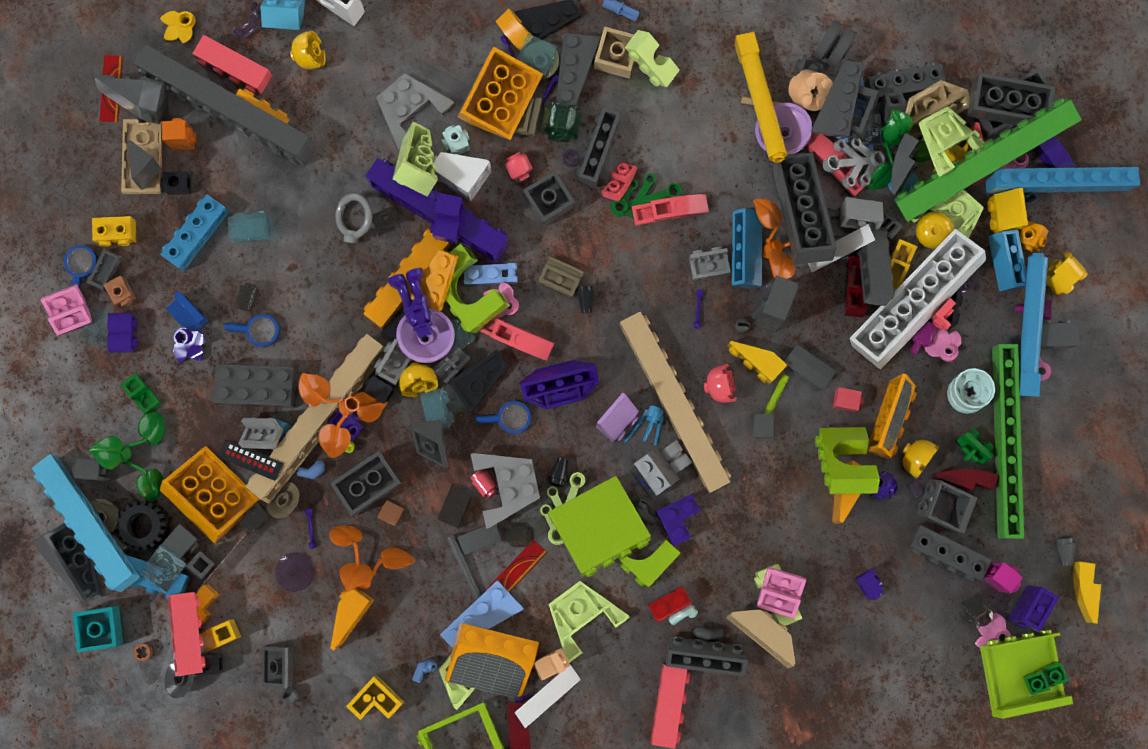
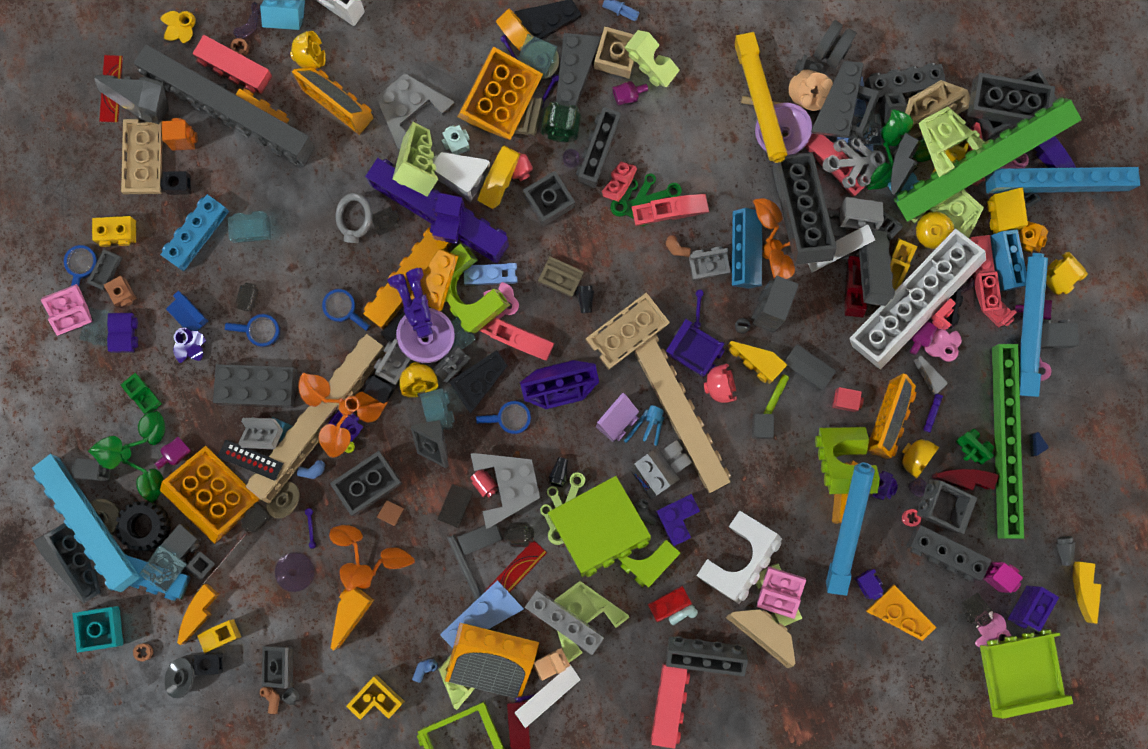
dark grey slope [128,141,161,190] -> none
coral brick [168,592,205,676] -> none
dark grey arm [693,626,724,641] -> none
light aqua wheel [947,368,995,414] -> none
green slope [1023,661,1069,696] -> none
none -> magenta piece [154,437,191,469]
none -> nougat bush [230,38,249,56]
none -> nougat arm [260,687,280,714]
none -> light orange slope [292,67,374,135]
none -> piece [322,289,371,331]
none -> yellow slope [477,146,520,209]
none -> light grey panel [525,589,604,655]
none -> tan piece [585,293,670,370]
none -> magenta piece [612,81,648,105]
none -> dark purple panel [665,319,725,377]
none -> nougat arm [666,235,691,257]
none -> white arch [696,511,782,604]
none -> dark azure brick [826,462,875,596]
none -> light orange wing [866,584,937,641]
none -> coral bush [902,509,921,527]
none -> light grey slope [914,356,948,395]
none -> dark purple wheel [923,394,943,433]
none -> coral slope [969,235,1002,312]
none -> coral bracket [983,301,1017,328]
none -> dark blue slope [1029,432,1049,457]

